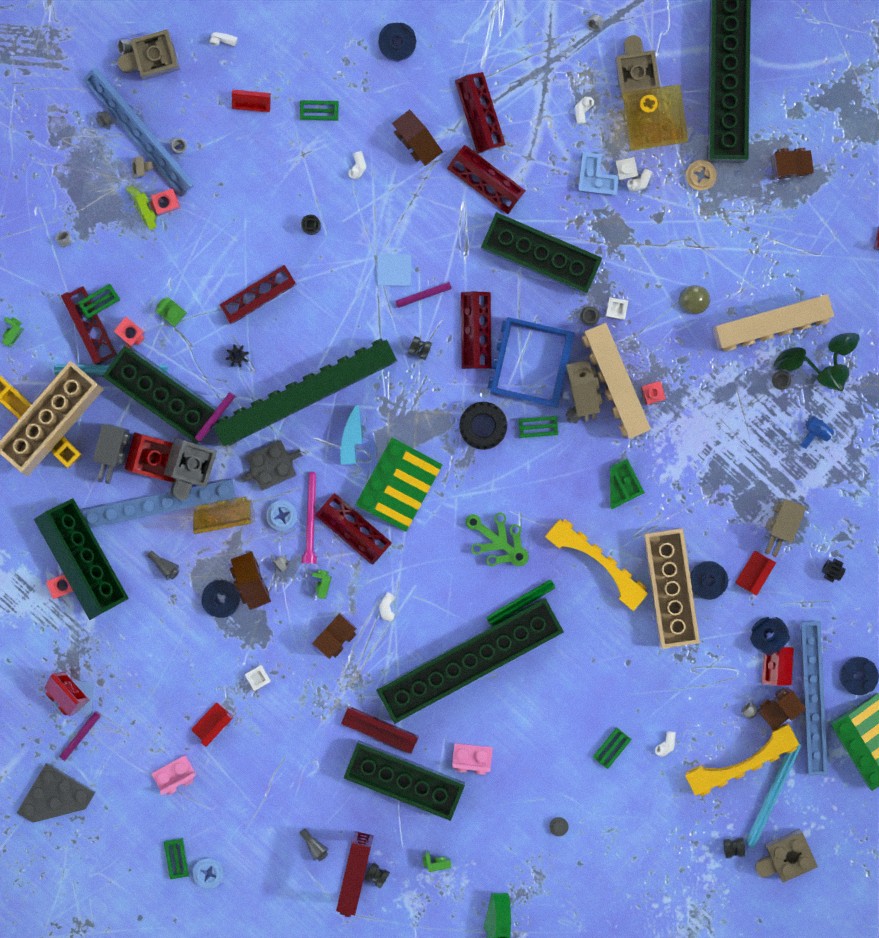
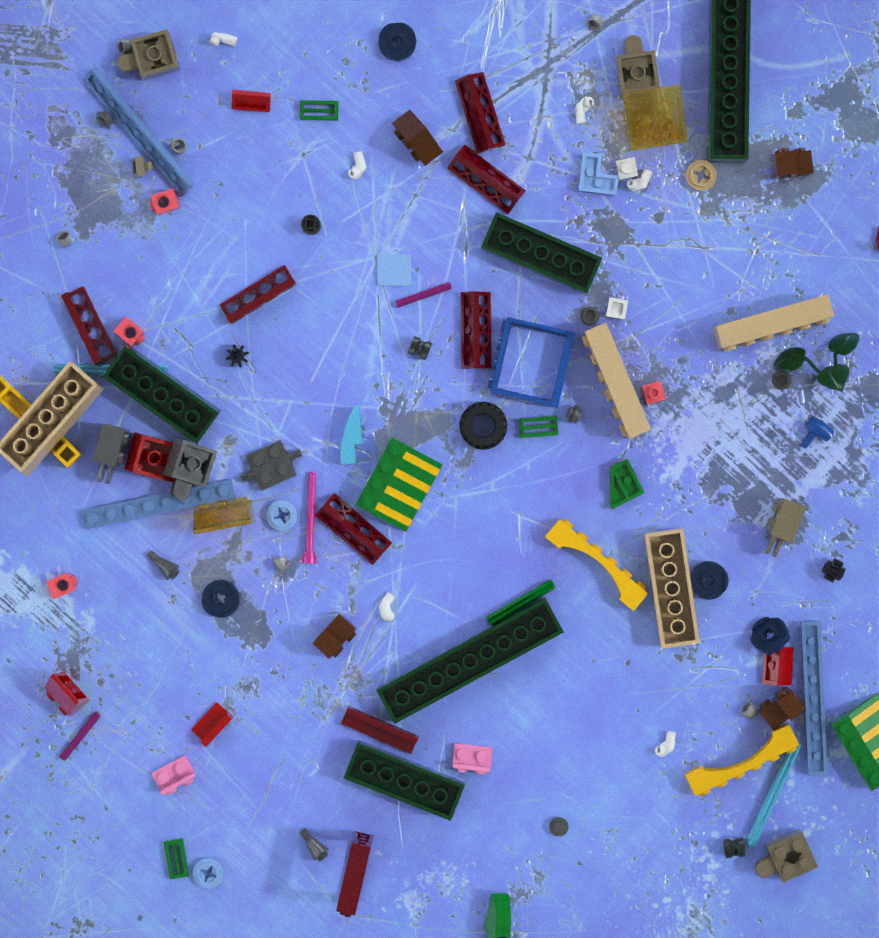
bright green bracket [2,316,24,347] -> none
dark grey plate [17,763,96,823] -> none
dark green brick [34,498,129,620] -> none
green tile [77,284,120,320] -> none
lime wing [125,185,157,230] -> none
bright green bracket [156,297,187,327] -> none
magenta bar [195,392,236,442] -> none
dark green brick [213,338,398,447] -> none
reddish brown brick [230,552,271,610] -> none
white plate [245,664,271,691] -> none
bright green bracket [311,569,332,599] -> none
pearl dark grey wheel [364,862,390,888] -> none
bright green bracket [422,851,452,872] -> none
bright green plant [466,513,529,566] -> none
dark tan brick [566,360,602,422] -> none
green tile [593,727,632,769] -> none
yellow bush [640,95,658,113] -> none
olive hair [679,285,711,314] -> none
red panel [736,551,776,596] -> none
dark blue plate [839,656,879,695] -> none

